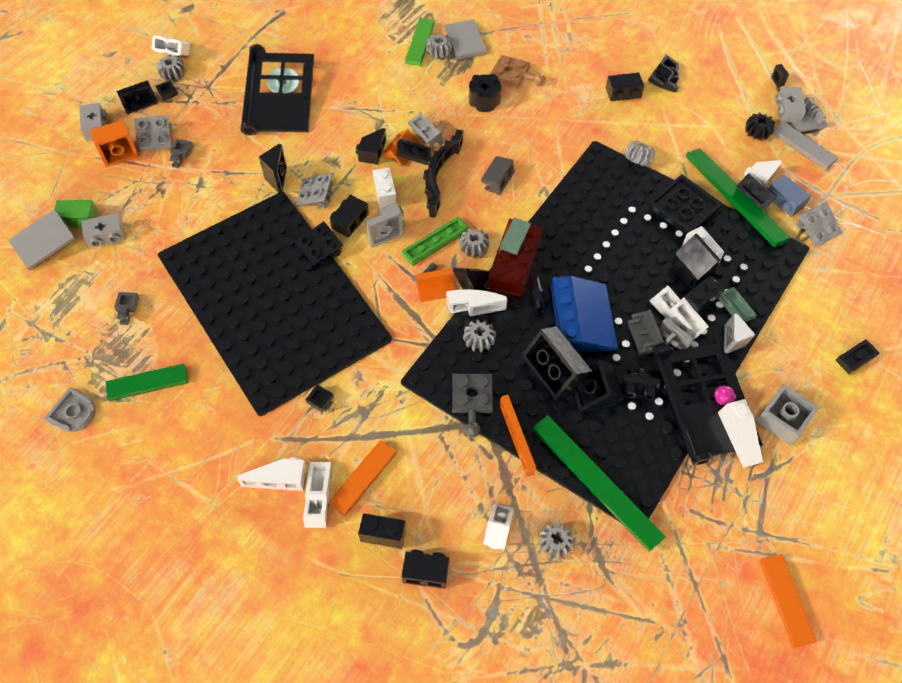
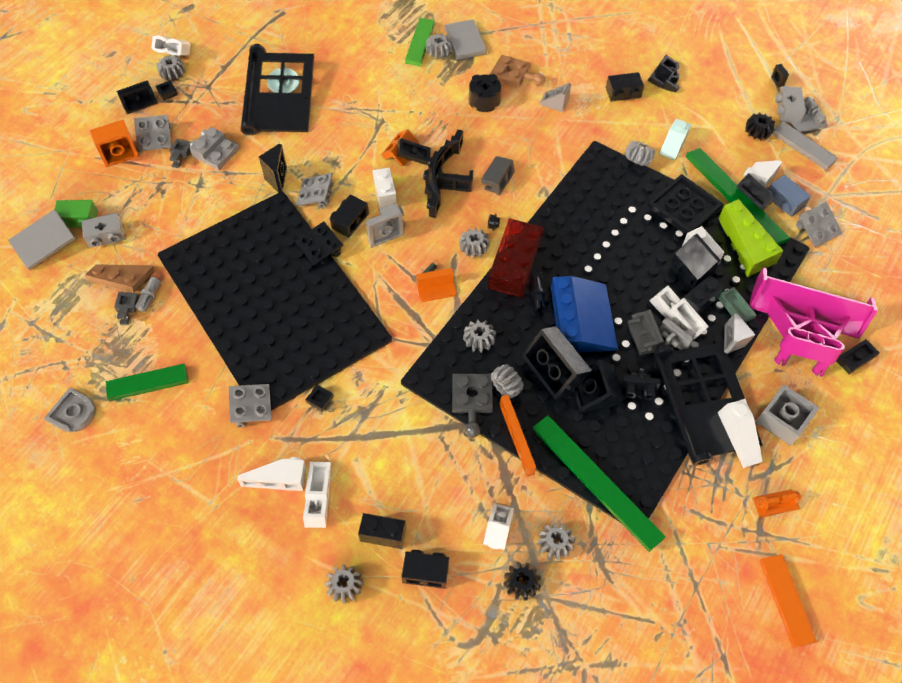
light grey brick [79,103,108,142] -> none
orange tile [328,440,397,517] -> none
black slope [356,128,387,165] -> none
bright green tile [401,217,469,266] -> none
light grey hinge [408,113,444,150] -> none
white slope [446,290,507,316] -> none
black slope [453,267,491,290] -> none
sand green tile [500,218,531,255] -> none
dark pink plate [714,386,736,406] -> none
none -> medium nougat wing [85,264,155,293]
none -> light grey axle [135,277,161,312]
none -> light grey plate [190,127,240,171]
none -> light grey hinge [229,384,272,428]
none -> light grey gear [325,564,363,604]
none -> black hinge [437,167,473,192]
none -> black plate [487,213,500,231]
none -> light grey gear [491,364,524,398]
none -> black gear [503,562,541,601]
none -> light grey slope [540,83,571,112]
none -> light aqua slope [660,119,692,160]
none -> lime wedge [719,199,783,277]
none -> dark pink piece [749,268,878,377]
none -> orange hinge [752,489,801,518]

